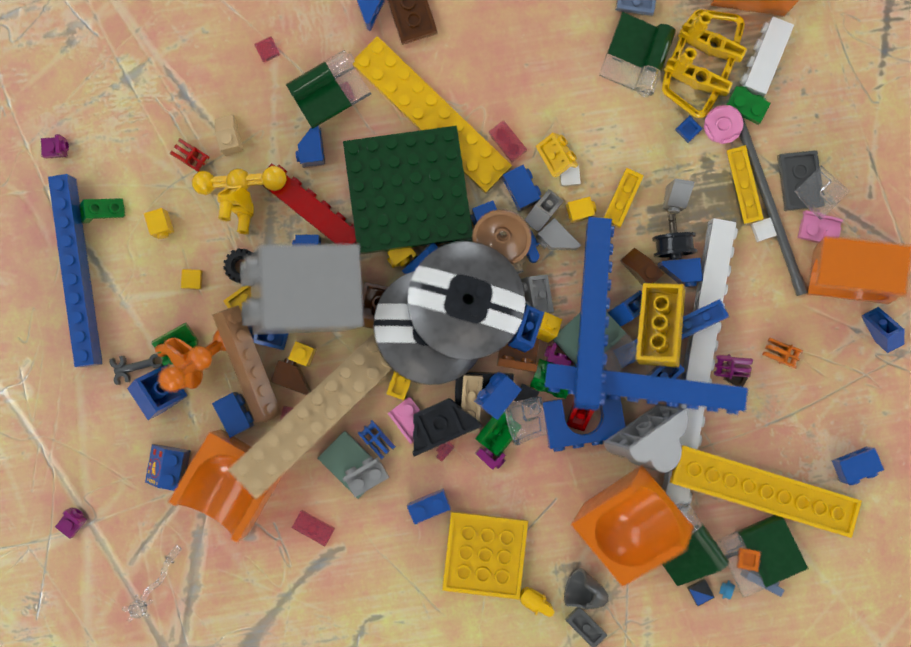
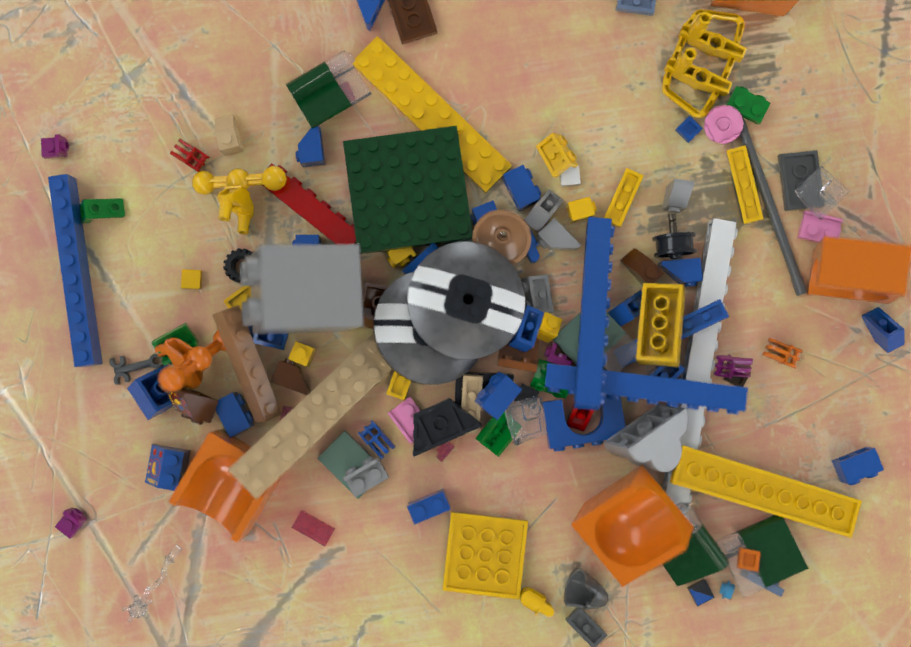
yellow brick [143,208,174,239] -> none
clear pink tile [254,36,280,63] -> none
magenta bracket [475,447,506,470] -> none
clear pink plate [488,120,527,162] -> none
dark green door [599,12,676,97] -> none
white brick [739,16,794,97] -> none
white tile [751,218,777,242] -> none
none -> reddish brown slope [166,388,218,424]

